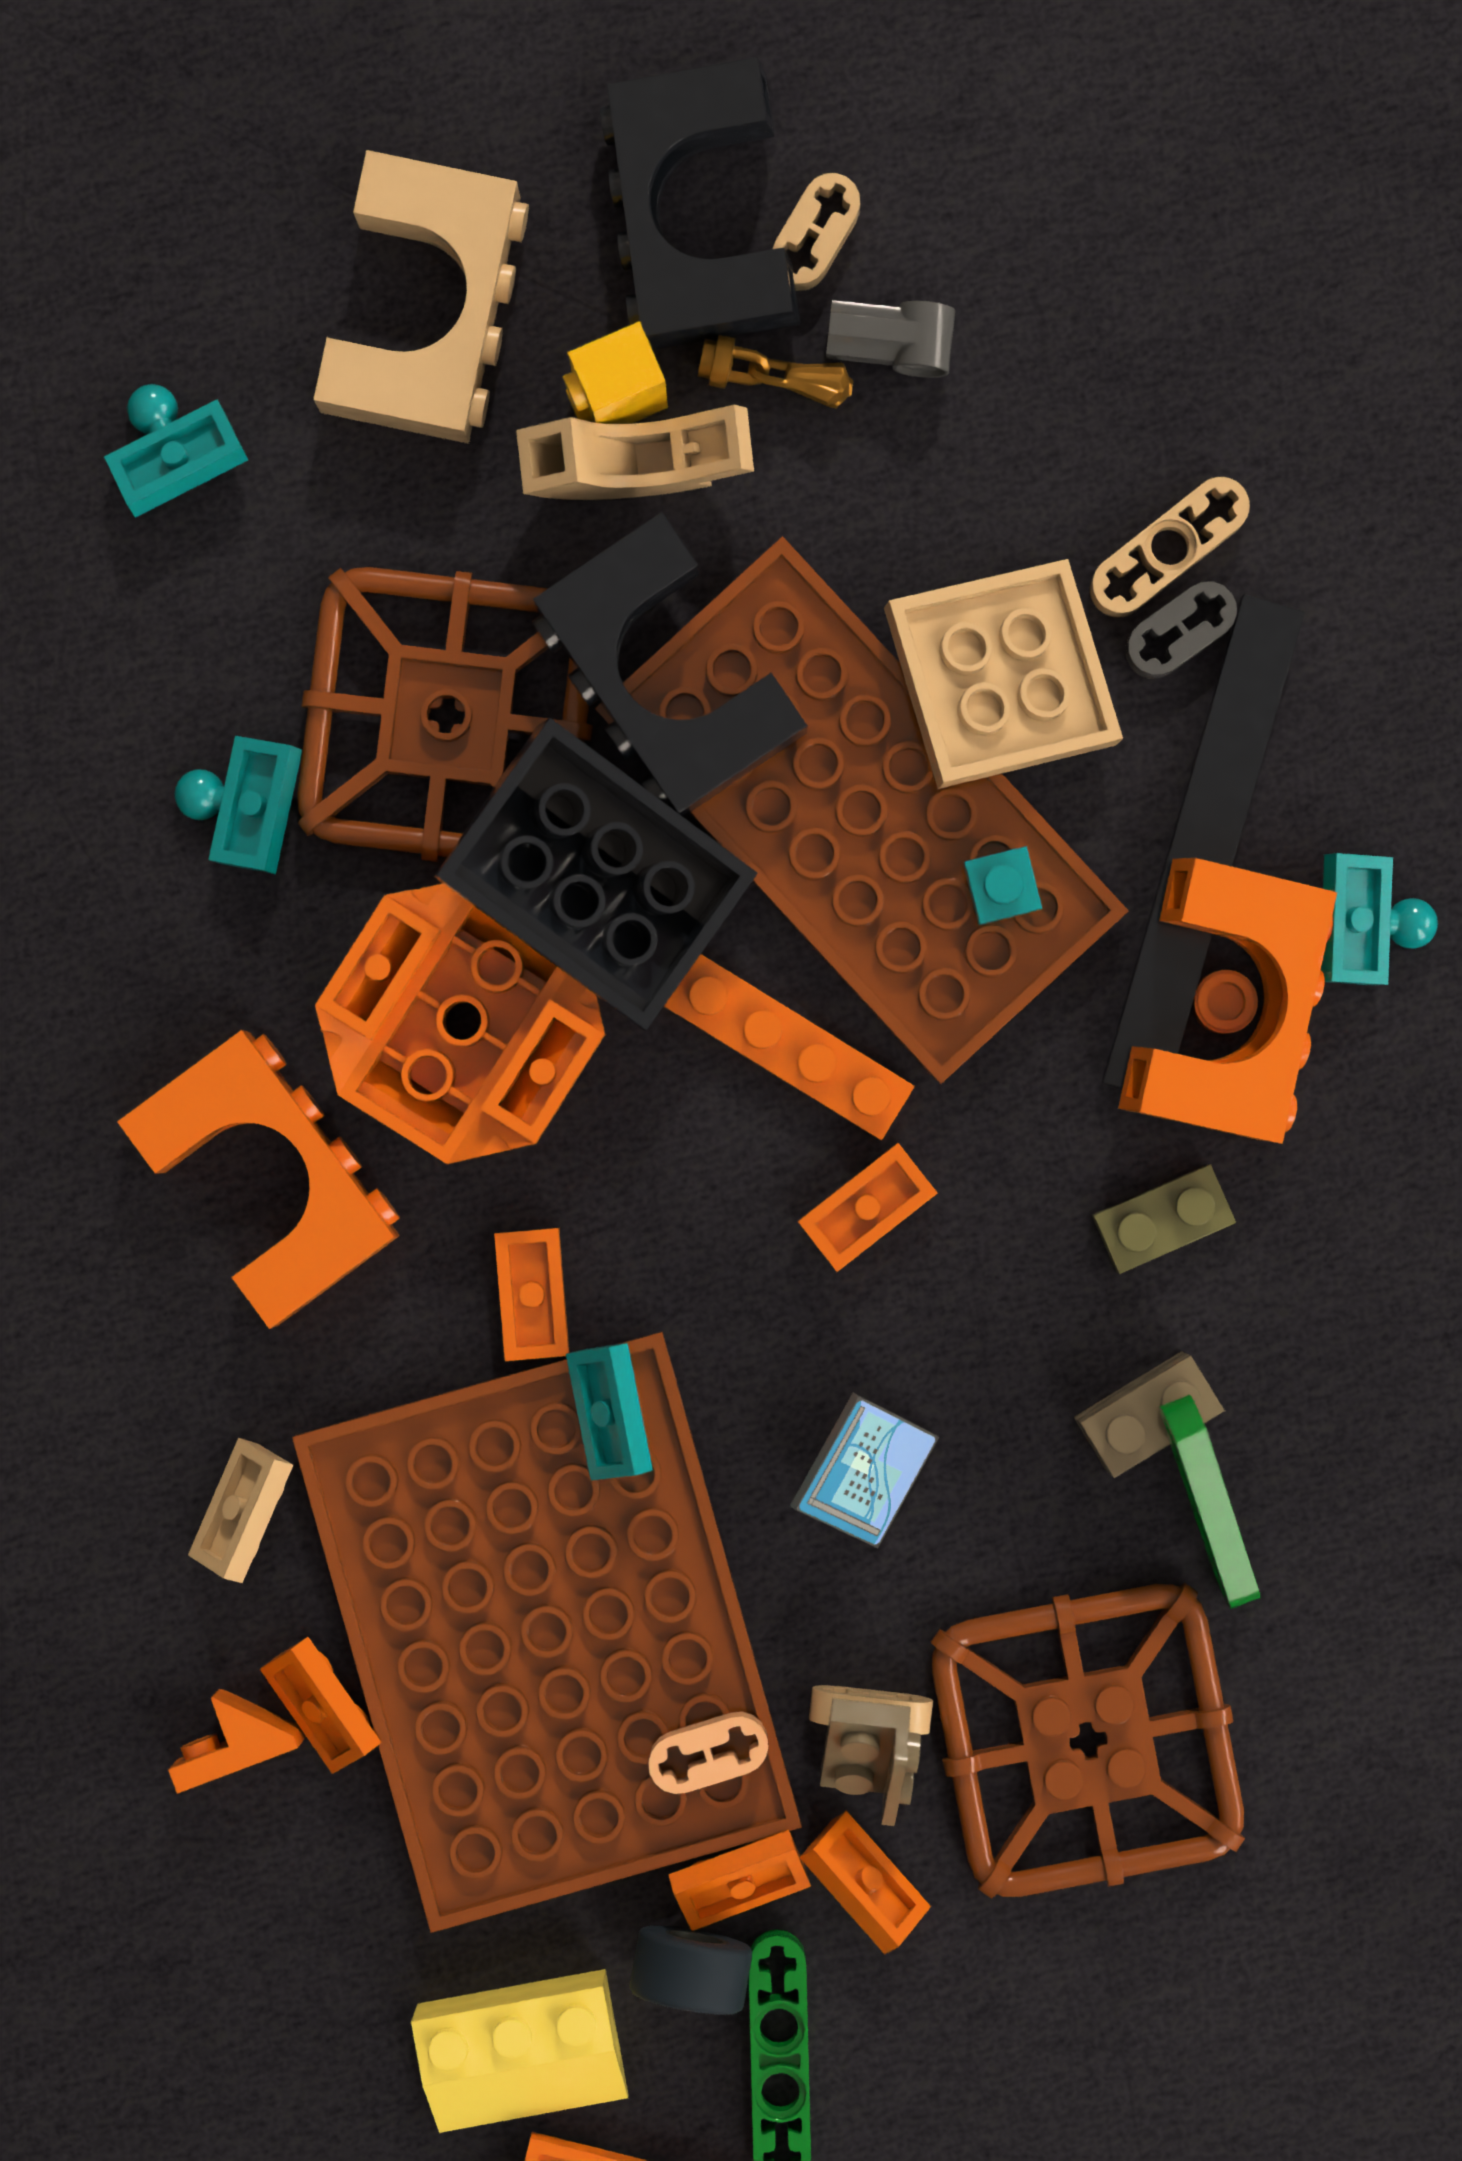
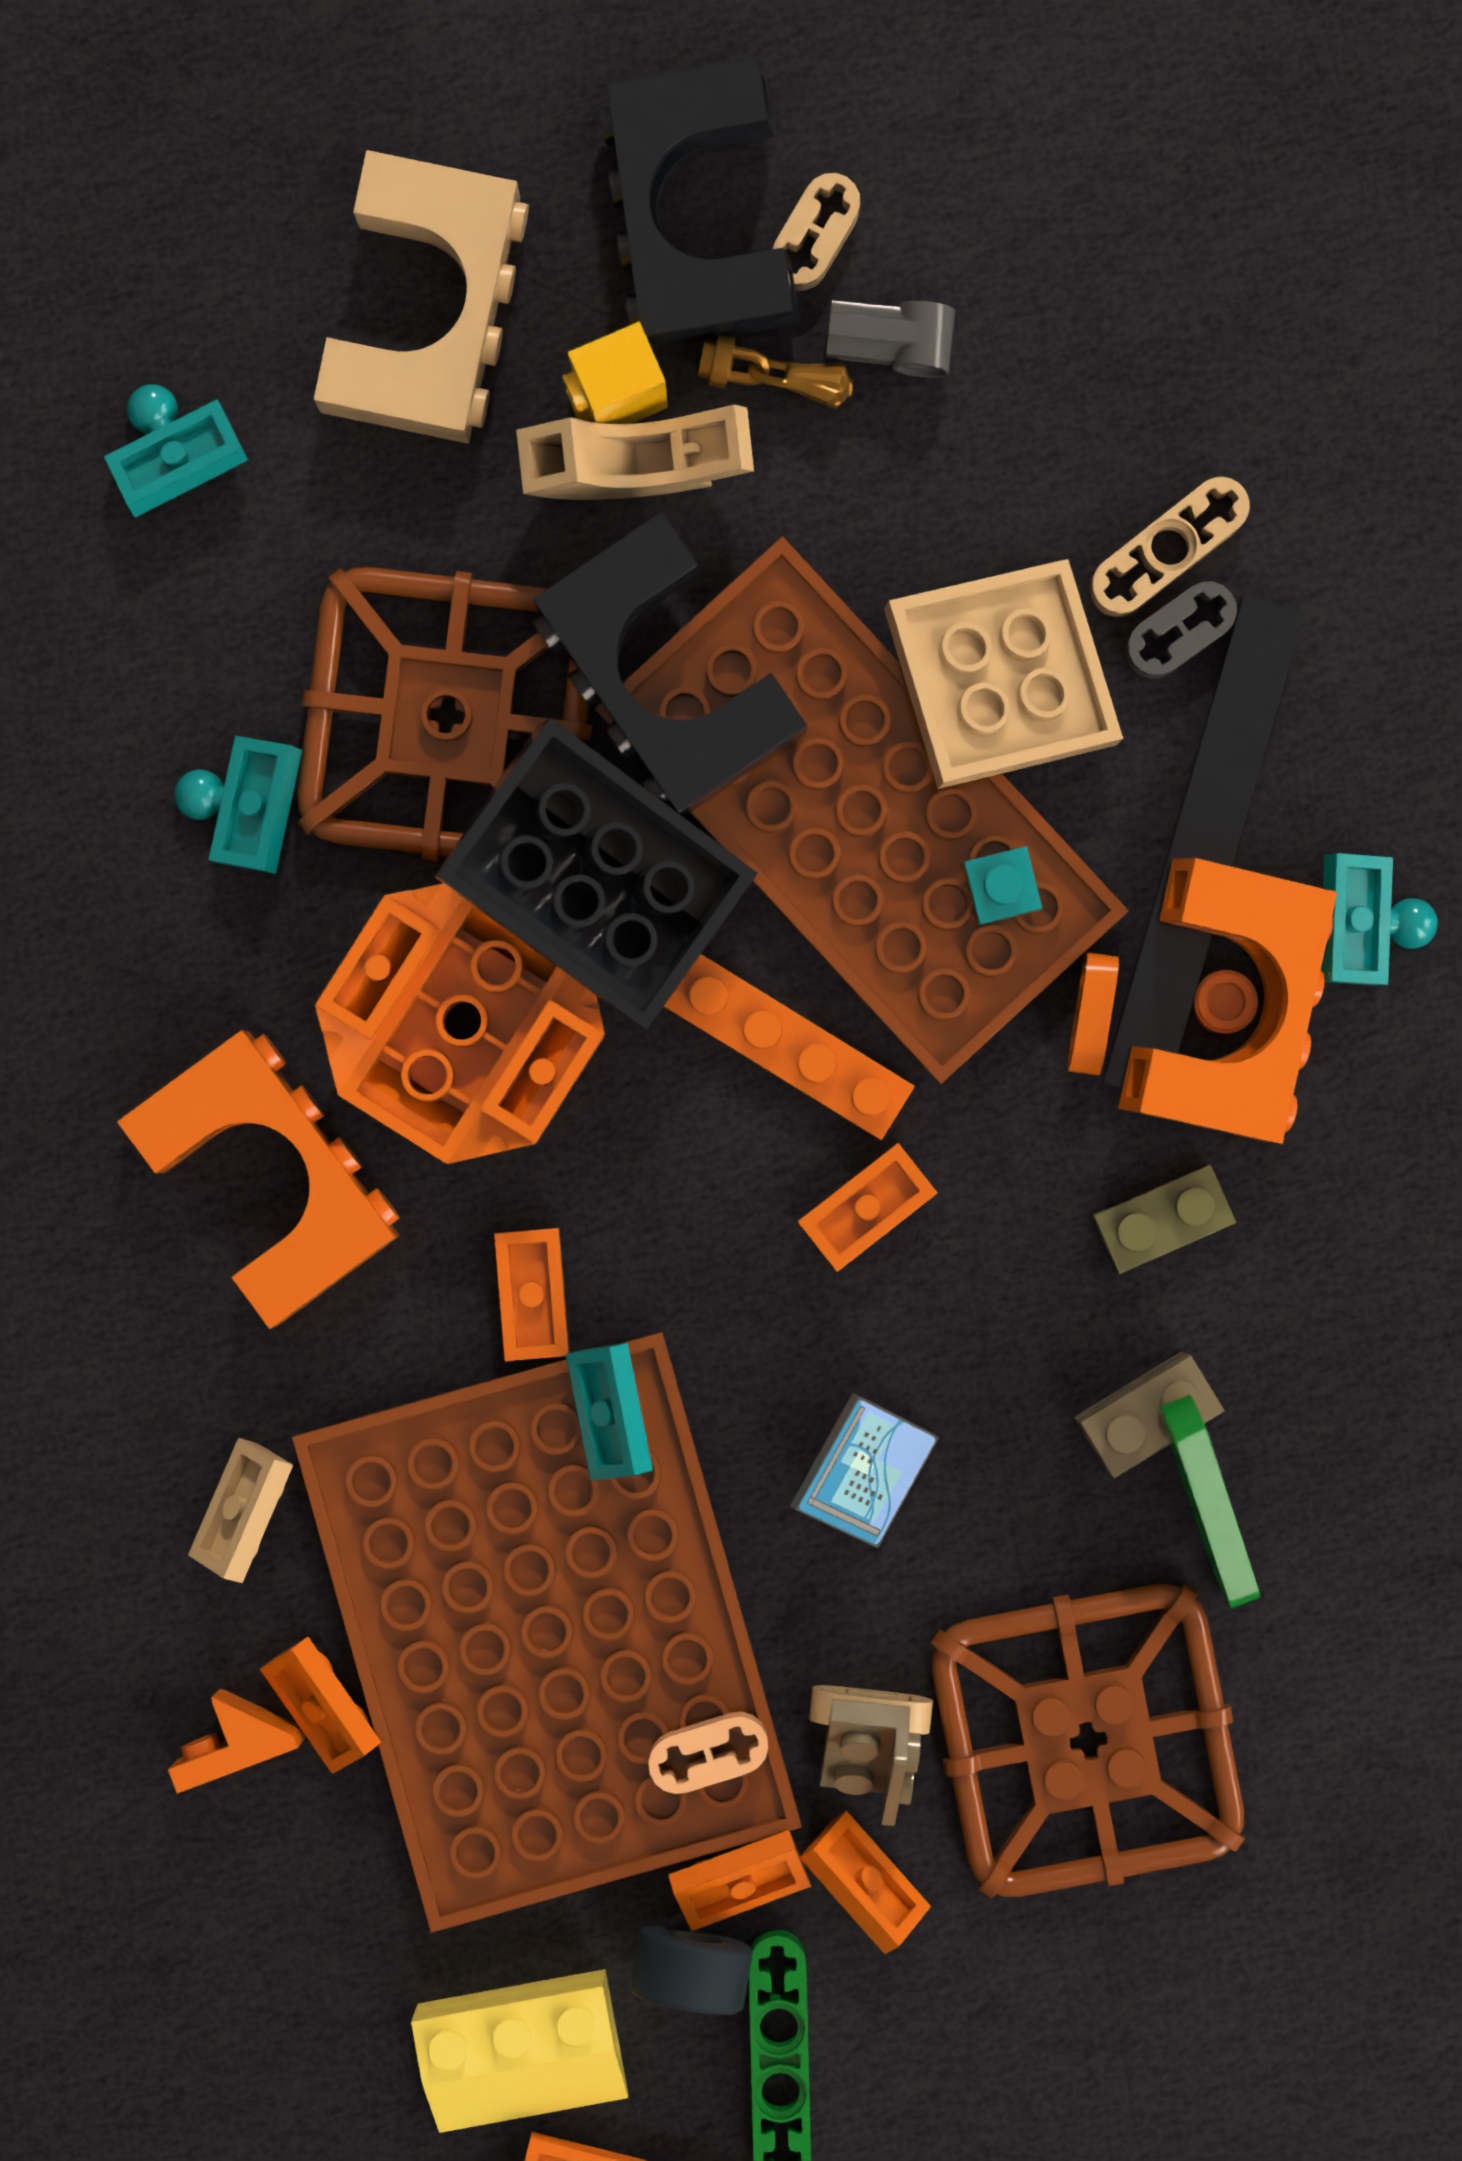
none -> orange beam [1067,952,1119,1076]

